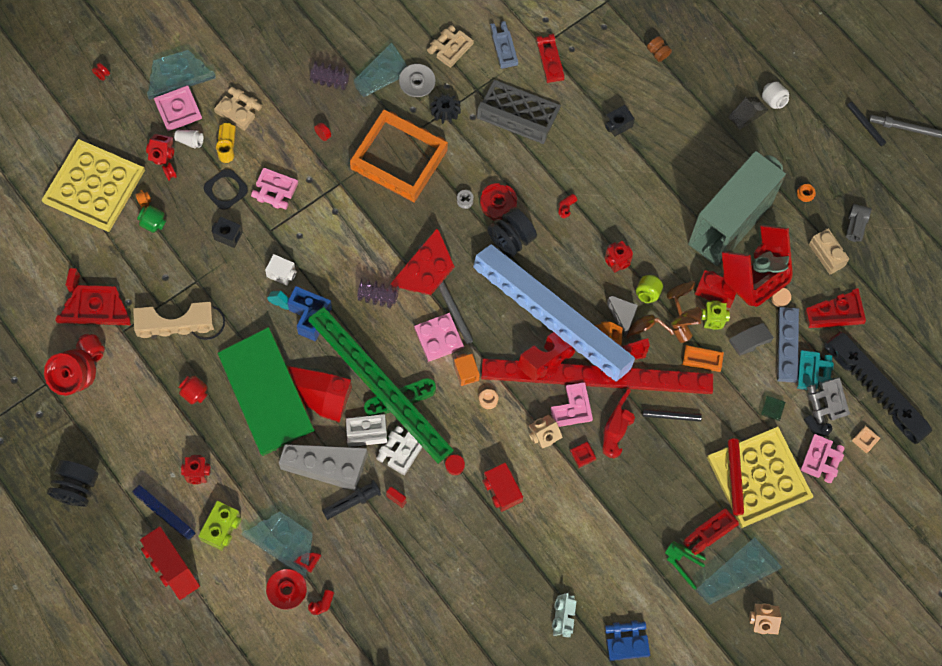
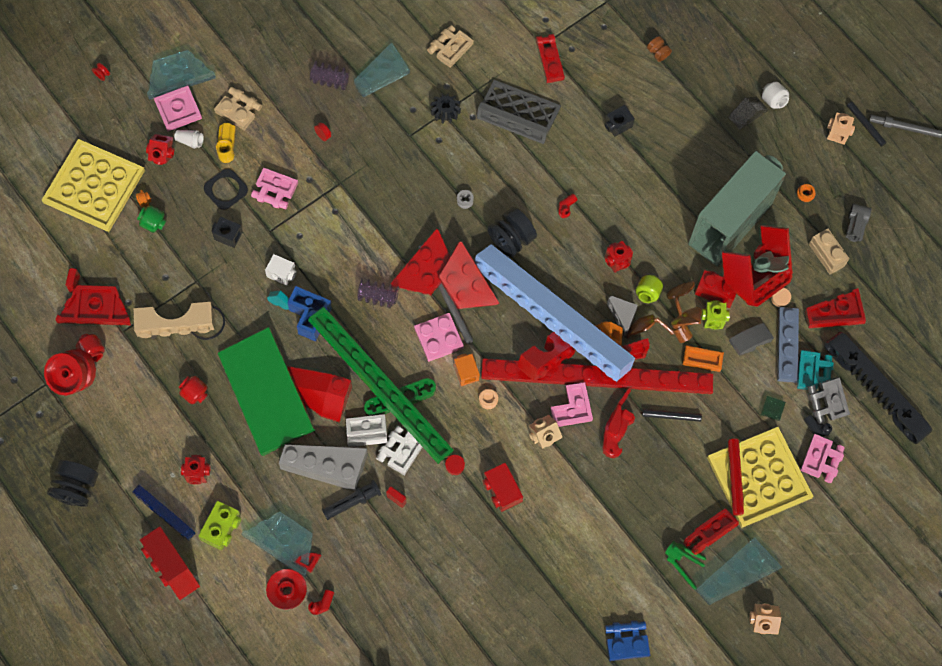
red bush [161,162,177,181] -> none
orange window [350,110,448,203] -> none
light grey dish [399,64,435,97] -> none
red plate [480,183,517,221] -> none
sand blue hinge [490,21,518,69] -> none
light aqua hinge [552,593,577,637] -> none
red tile [570,442,596,468] -> none
light nougat tile [852,425,880,453] -> none
none -> wing [438,241,499,309]
none -> light nougat brick [827,112,855,145]

